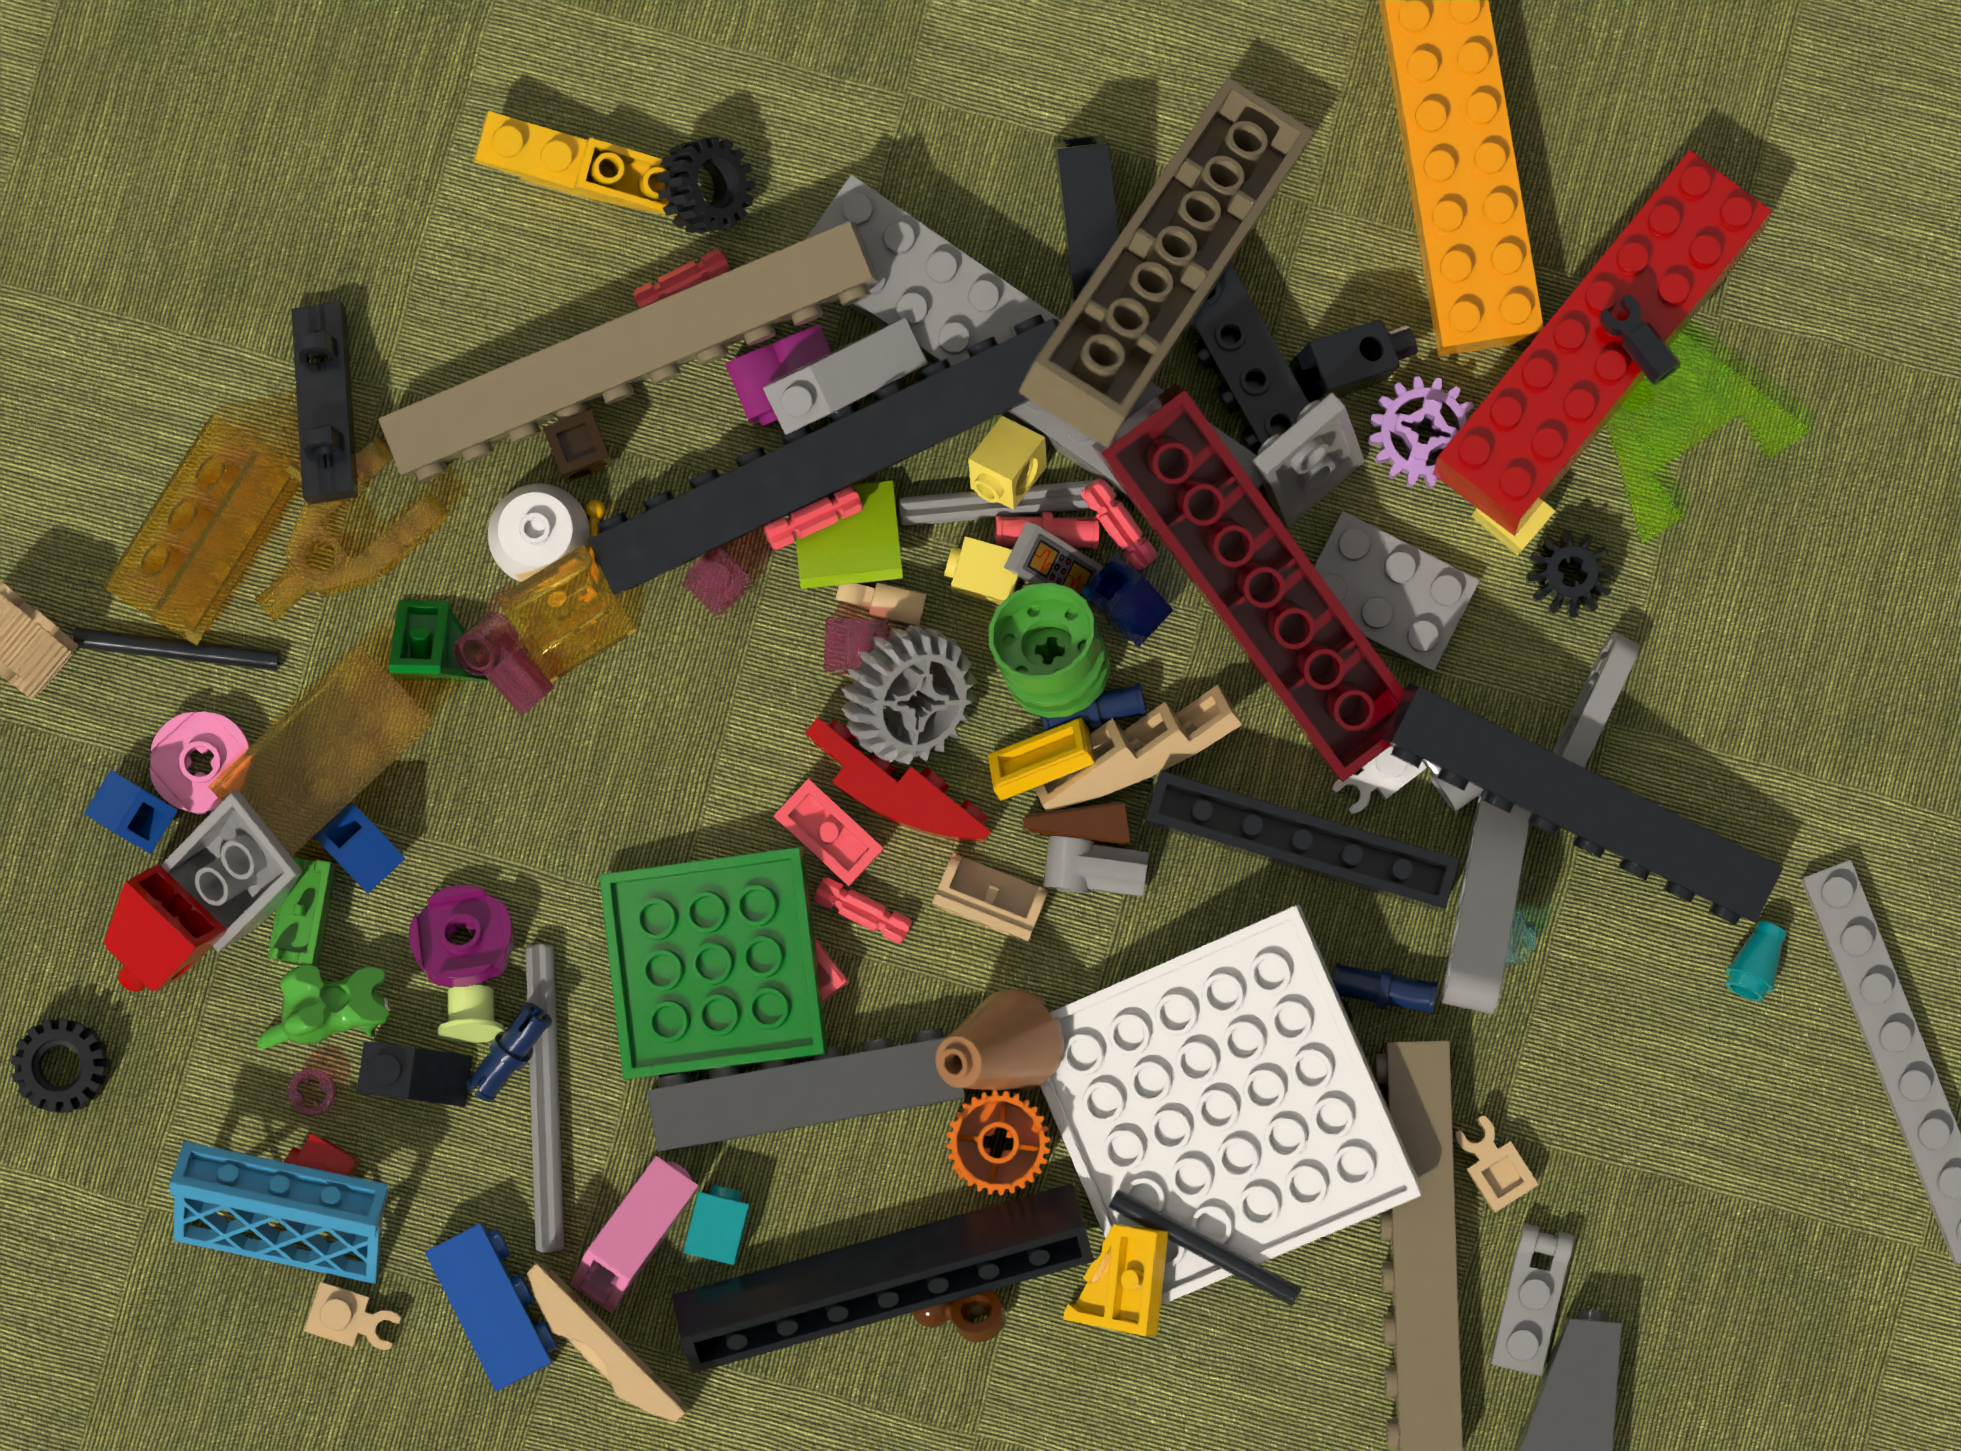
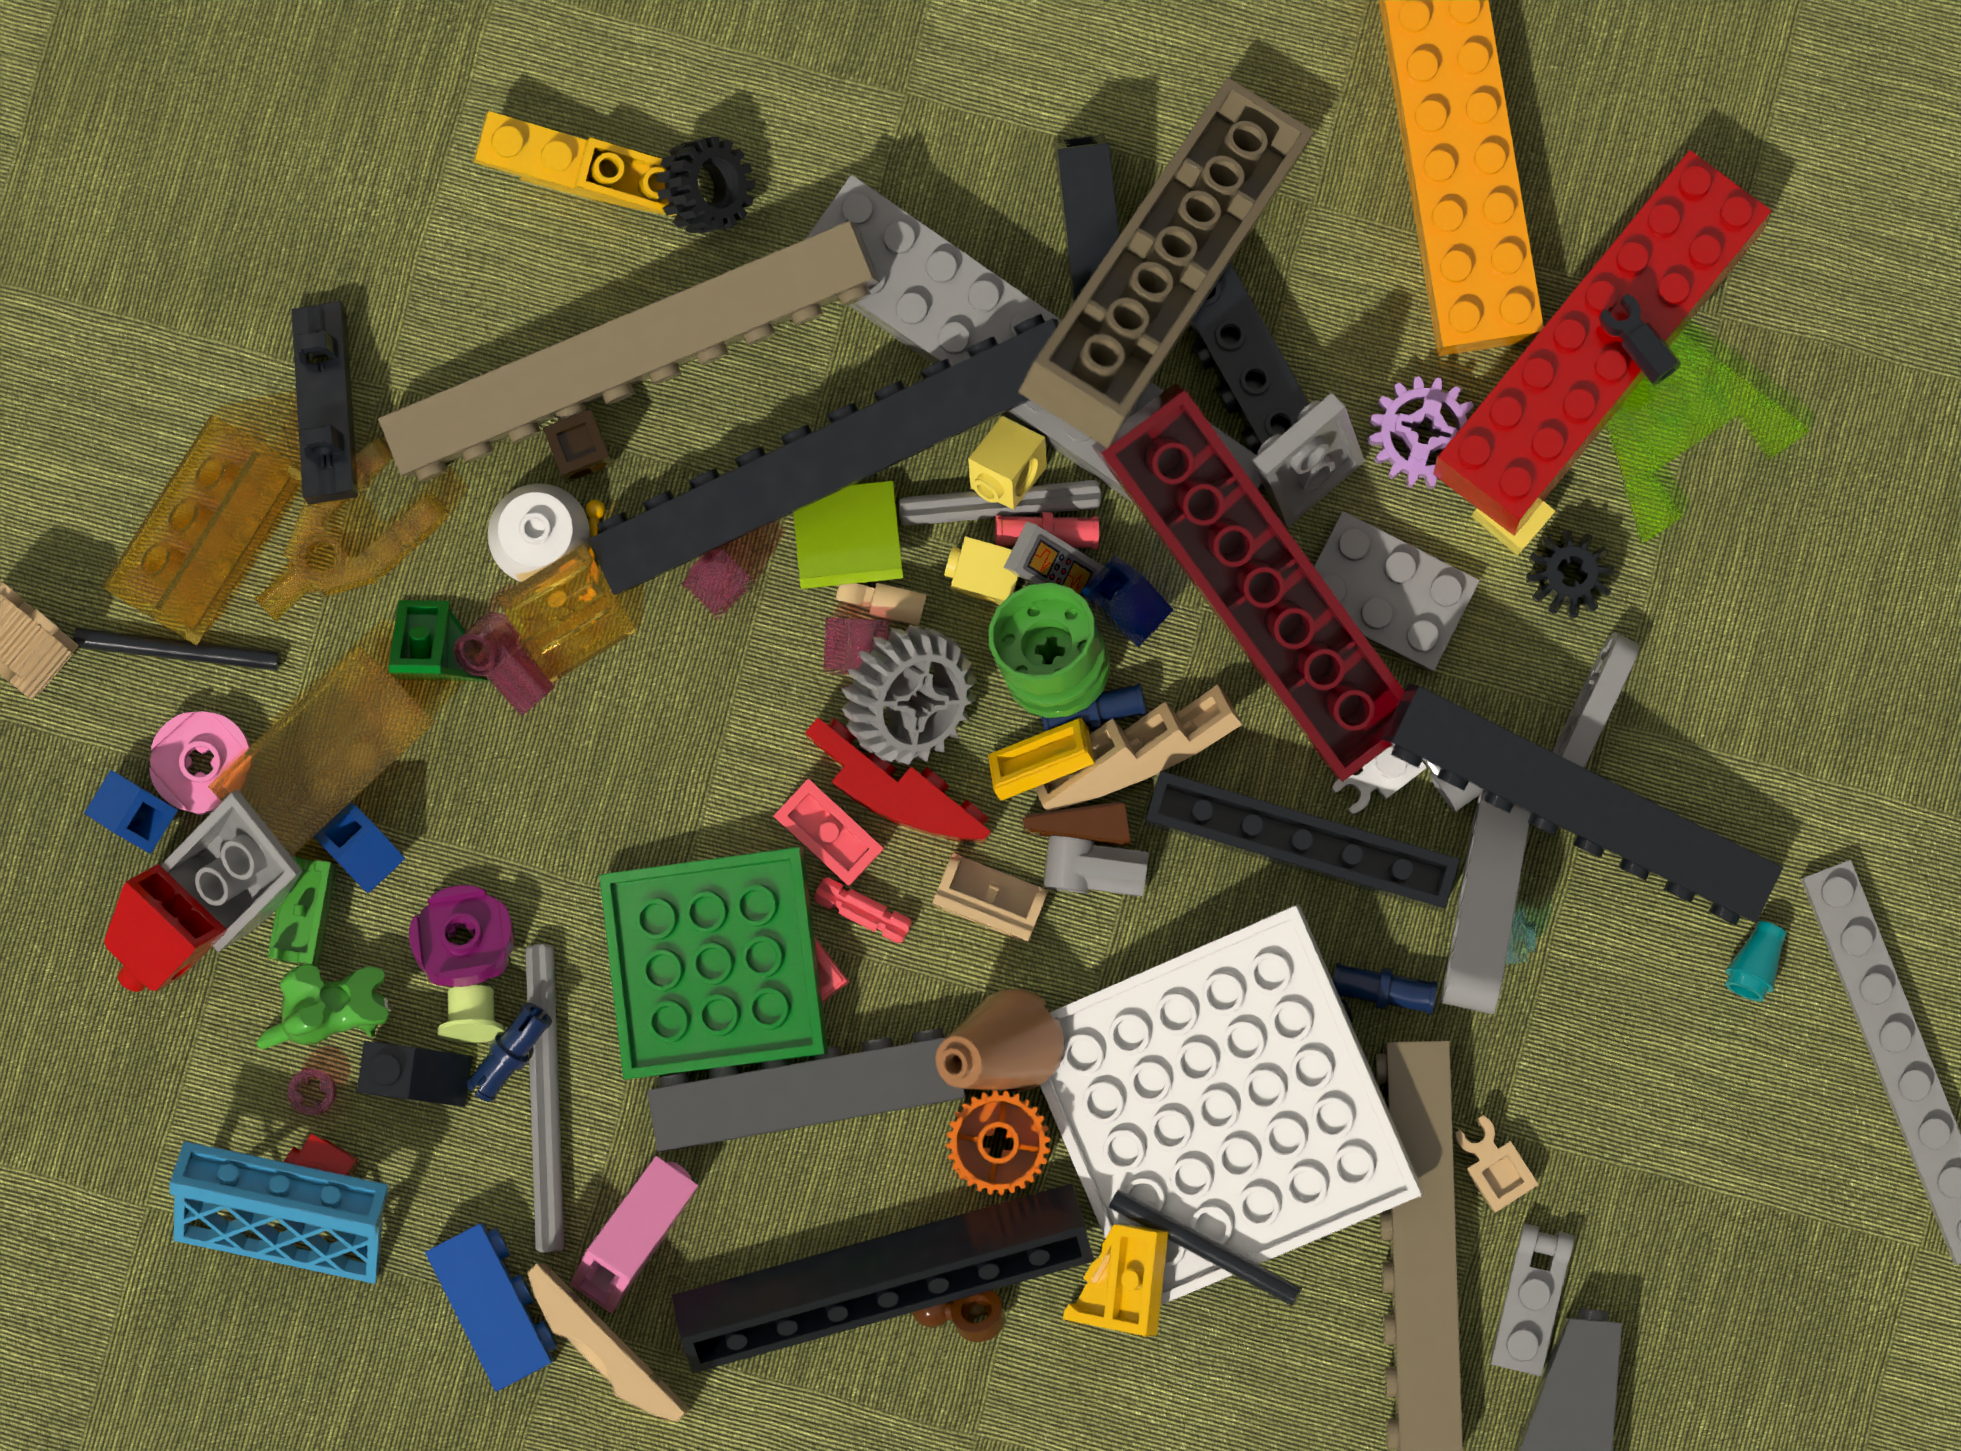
black tyre [11,1019,111,1113] -> none
tan plate [304,1281,403,1350] -> none
coral axle [633,249,730,309] -> none
teal brick [683,1184,751,1265] -> none
magenta brick [725,325,831,428] -> none
light grey slope [763,317,928,435] -> none
coral axle [764,487,863,550] -> none
coral axle [1081,478,1157,570] -> none
black torso [1289,319,1418,404] -> none

